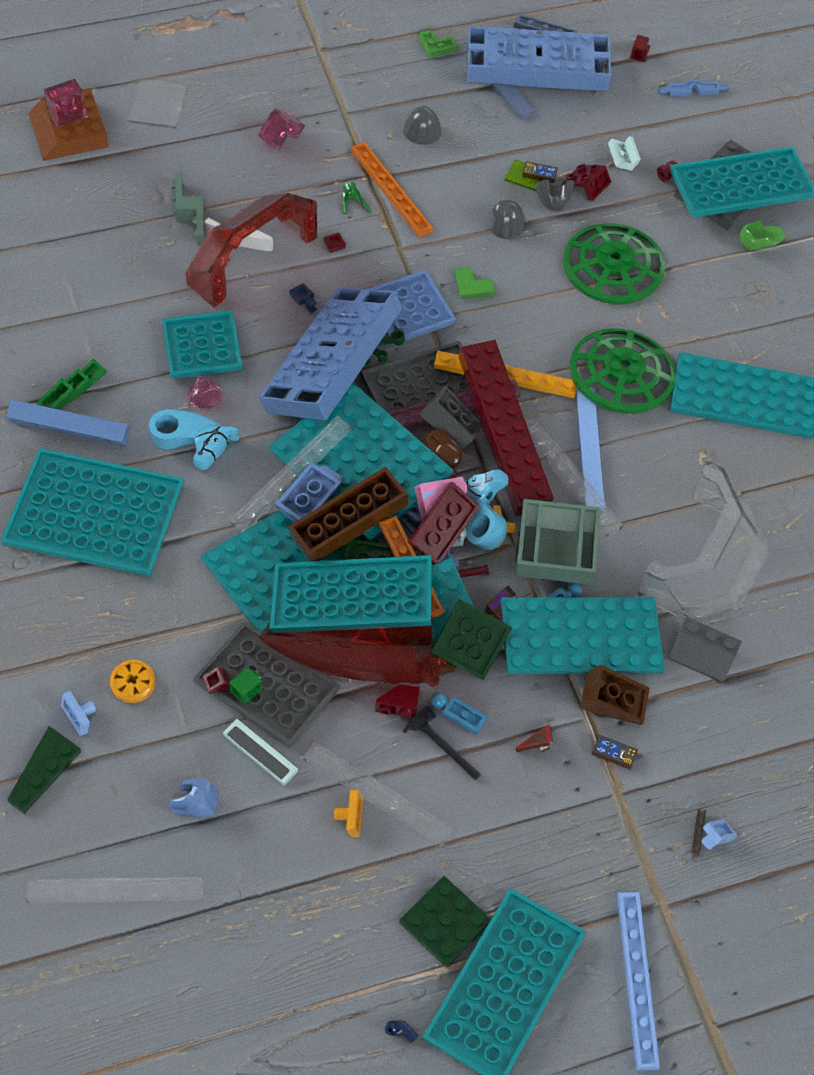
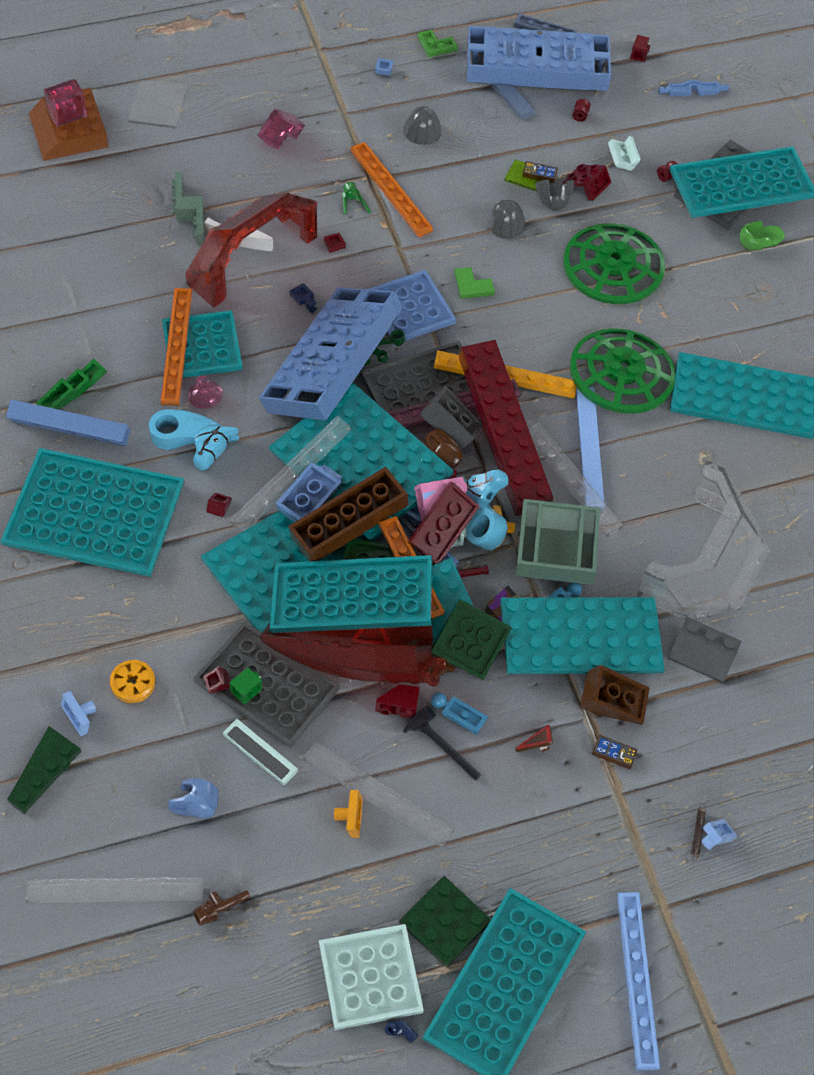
none -> orange tile [160,288,193,406]
none -> reddish brown piece [193,890,250,926]
none -> dark red slope [206,493,232,517]
none -> light aqua plate [319,924,424,1030]
none -> medium blue plate [375,58,393,76]
none -> dark red wheel [572,99,591,122]

